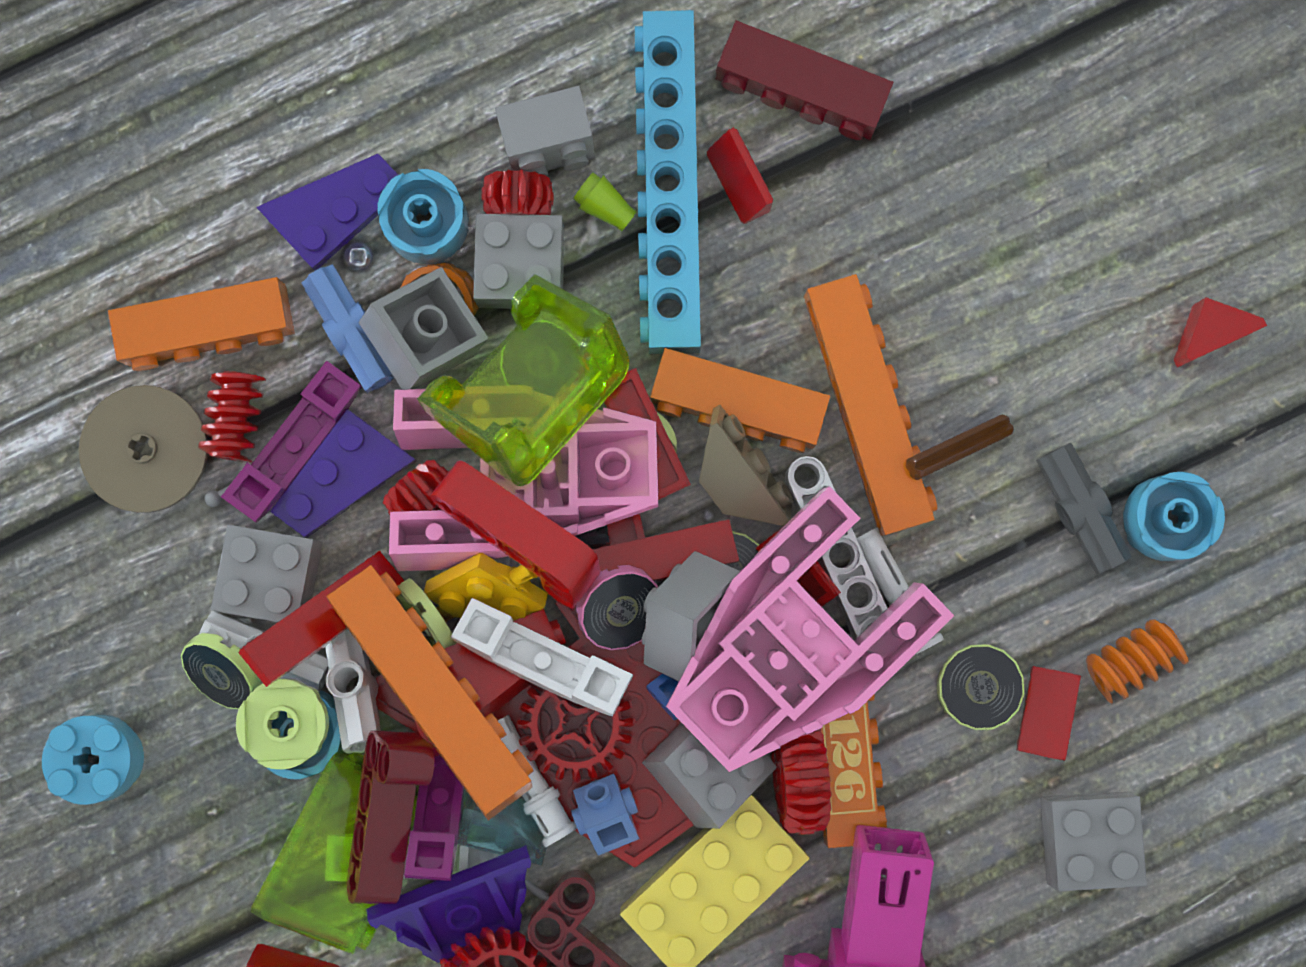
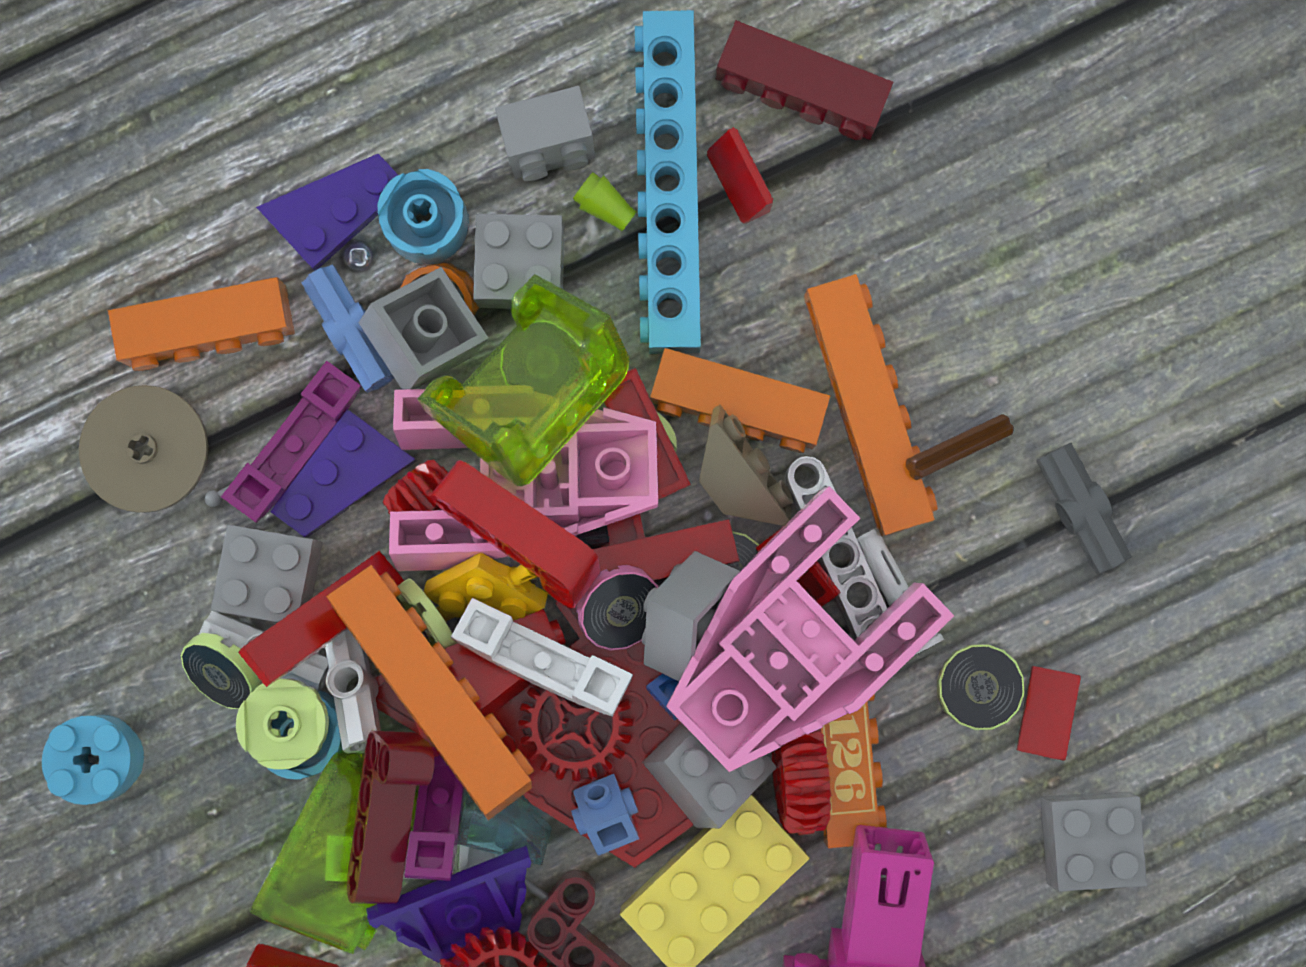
red piece [198,371,266,463] -> none
red gear [481,169,554,215] -> none
white pin [498,715,577,848] -> none
orange piece [1086,619,1189,704] -> none
medium azure brick [1123,472,1225,561] -> none
red slope [1174,297,1267,368] -> none

